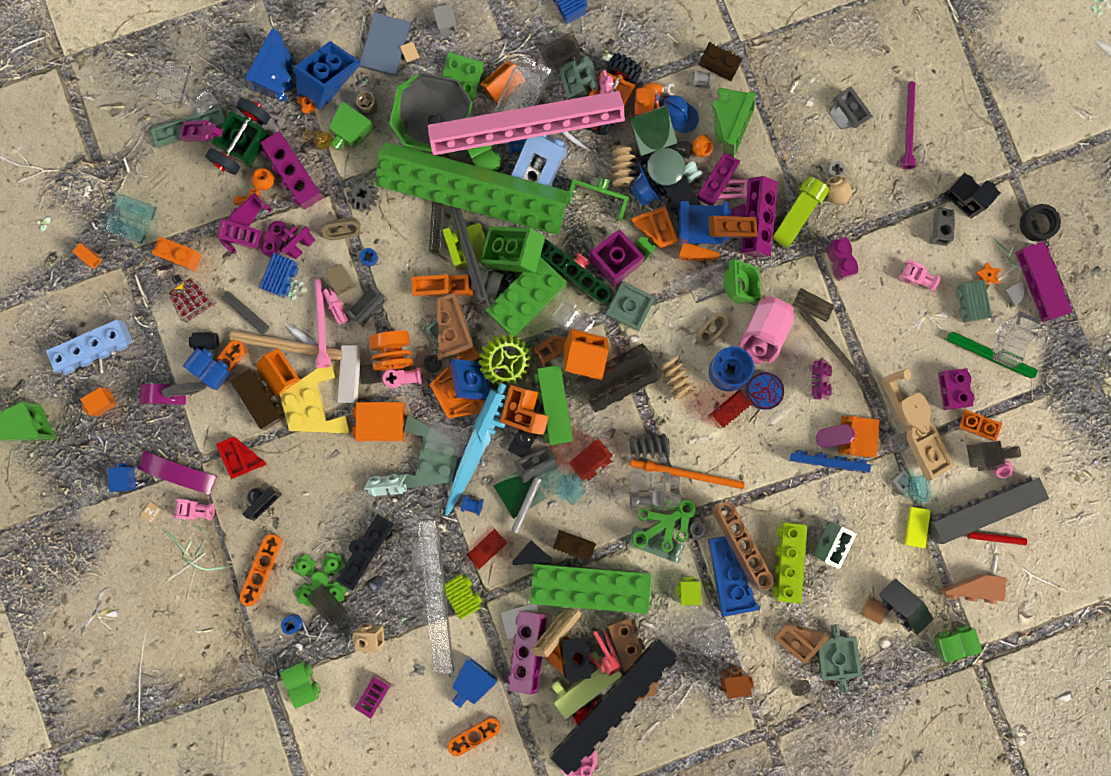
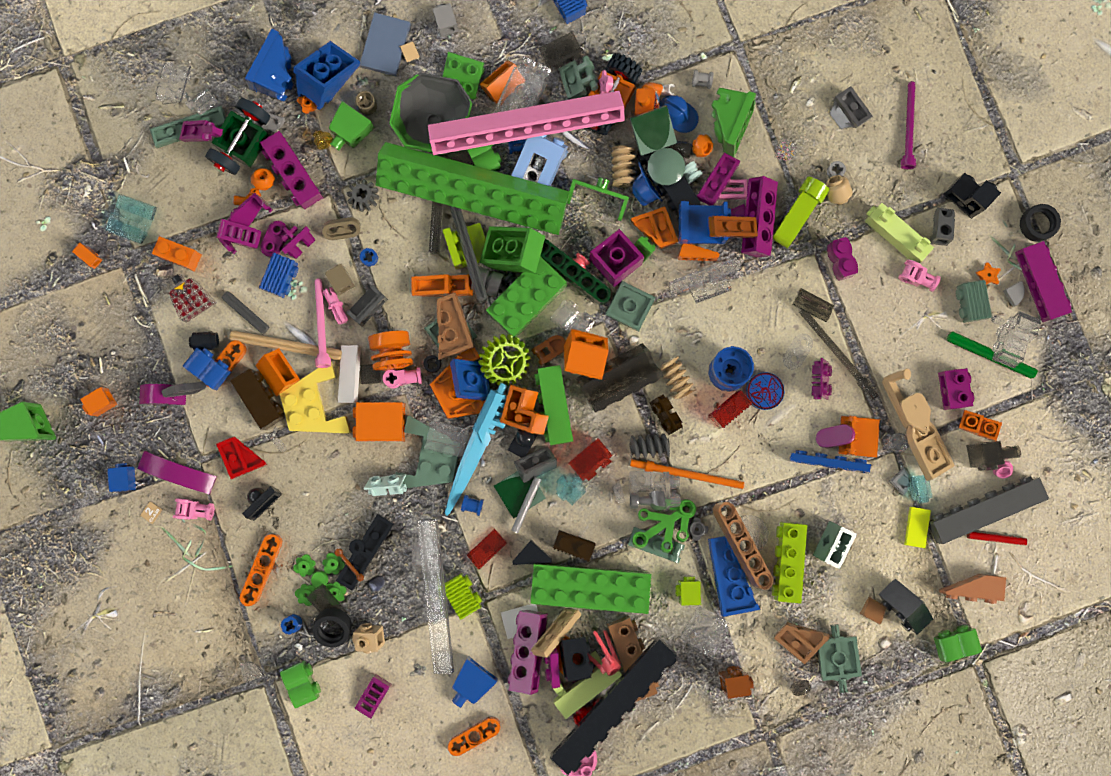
light blue brick [46,319,133,375] -> none
dark tan plate [696,312,729,346] -> none
dark brown brick [699,42,742,82] -> none
bright green piece [723,259,761,306] -> none
bright pink brick [738,296,795,365] -> none
none -> black tyre [312,608,352,647]
none -> dark orange hinge [335,549,364,581]
none -> magenta plate [544,647,560,689]
none -> dark brown hinge [649,394,683,435]
none -> yellowish green brick [865,203,934,263]

